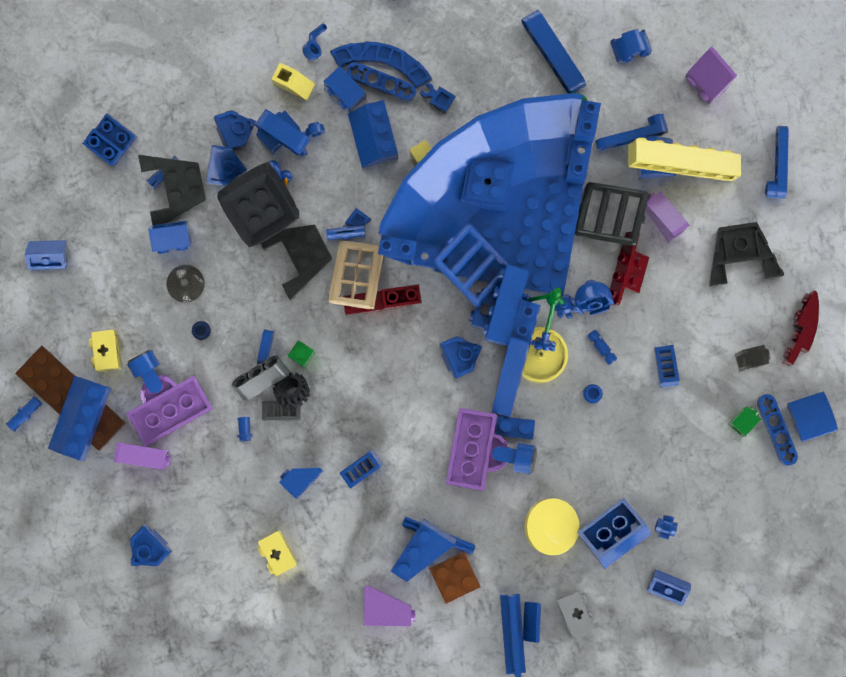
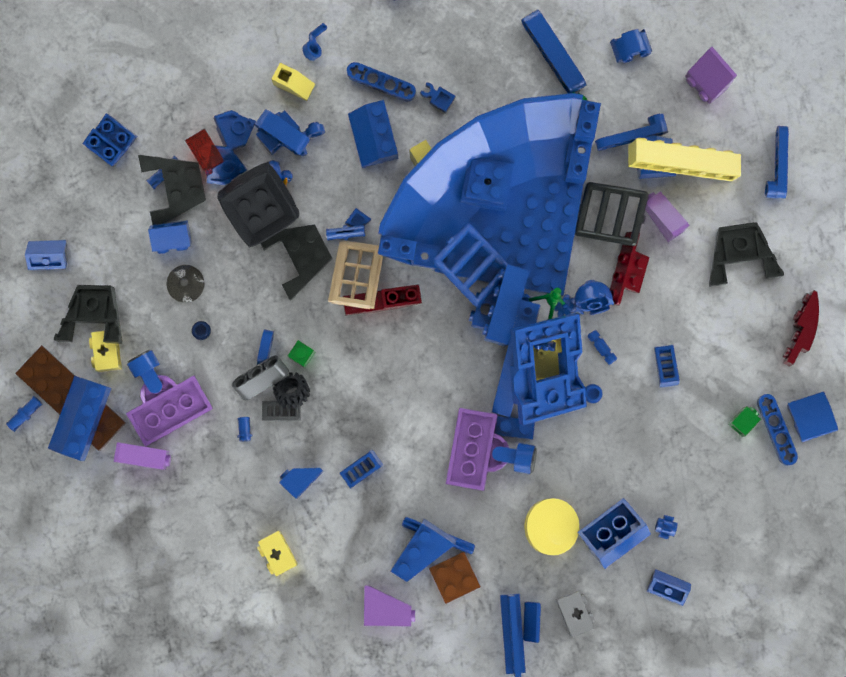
blue plate [130,524,172,566] -> none
blue brick [324,66,366,112] -> none
blue tile [330,41,432,89] -> none
blue plate [439,336,482,379] -> none
clear smoke brick [734,345,771,372] -> none
none -> pearl dark grey wing [54,285,123,344]
none -> clear red panel [185,128,224,176]
none -> blue piece [510,313,587,425]

